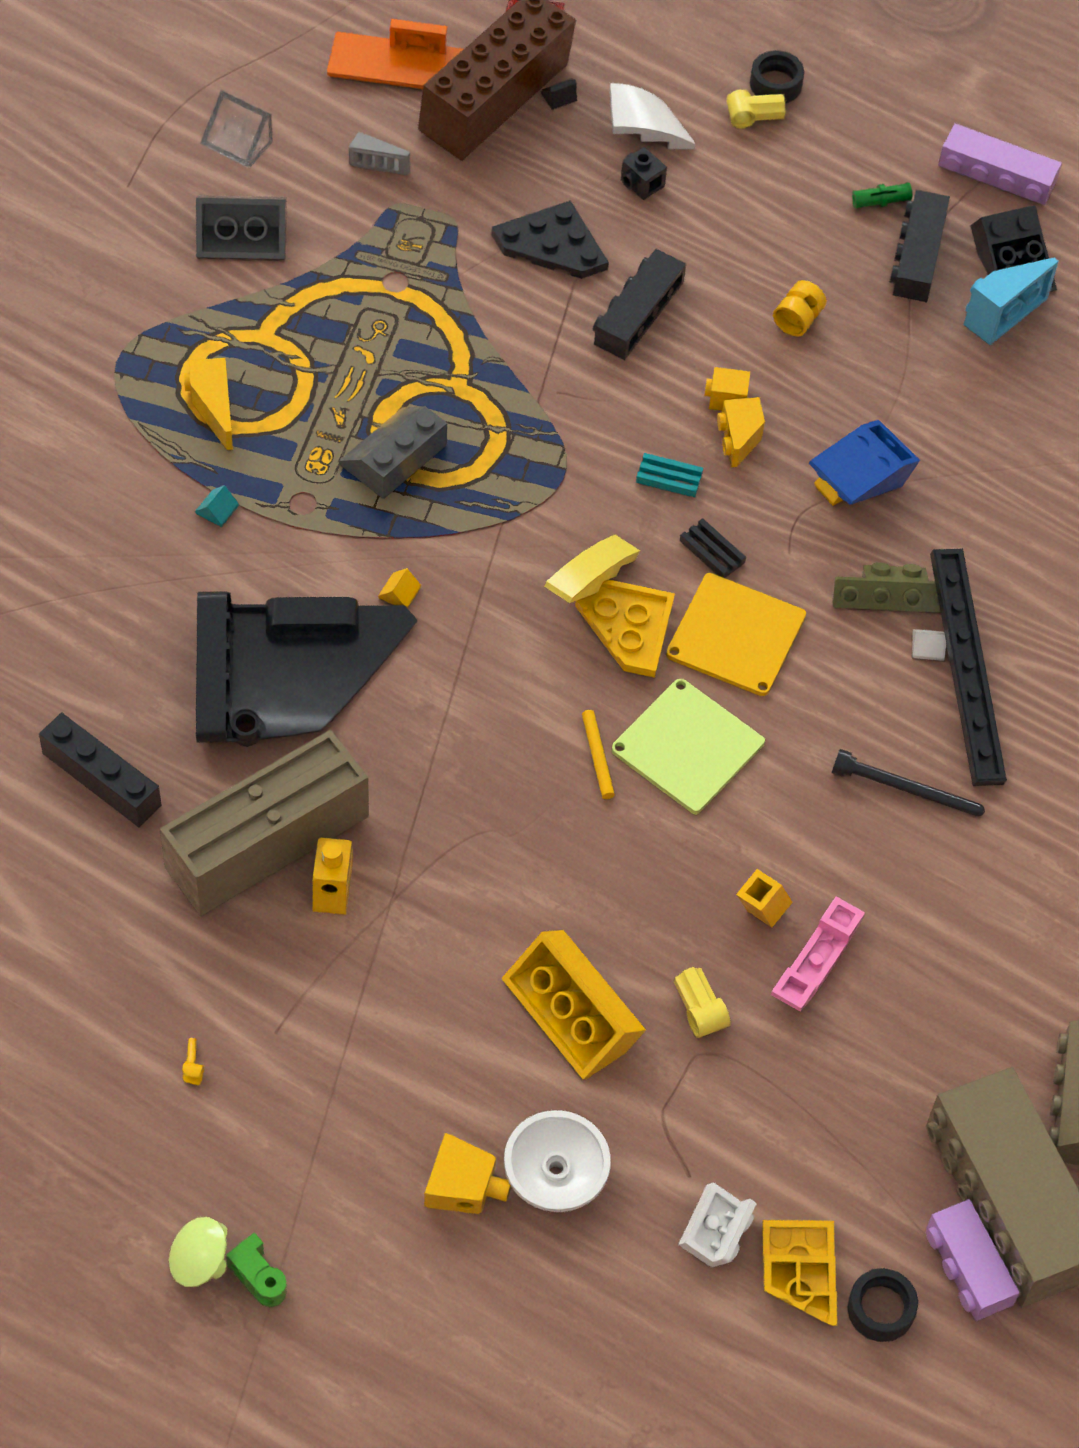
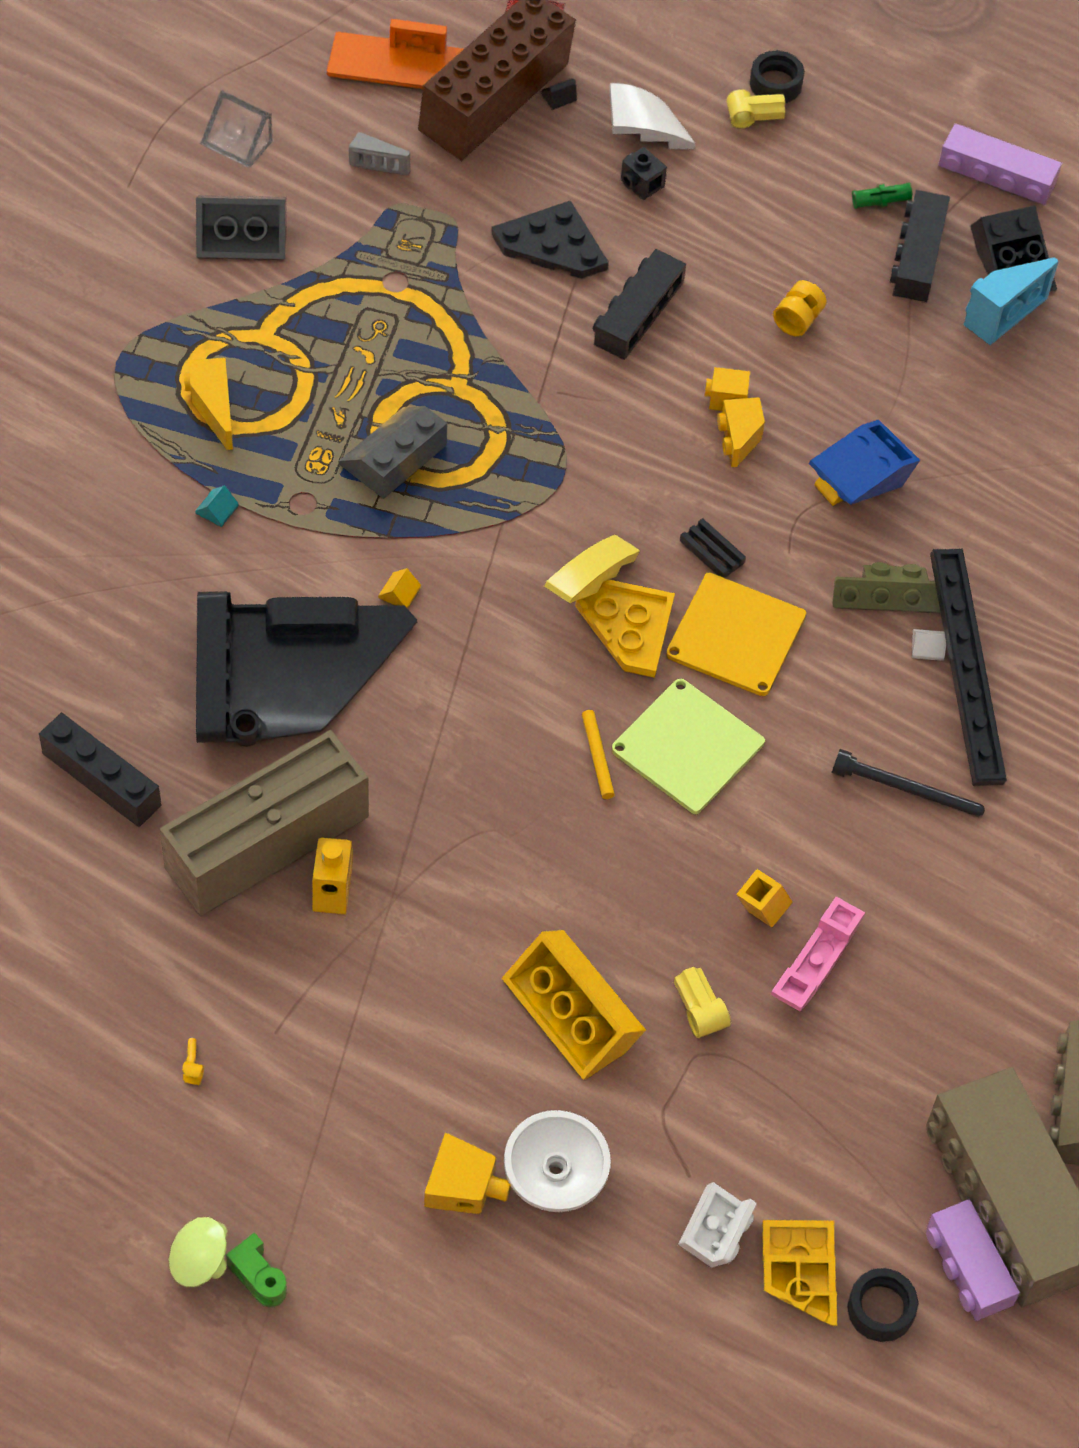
teal tile [636,453,703,498] -> none

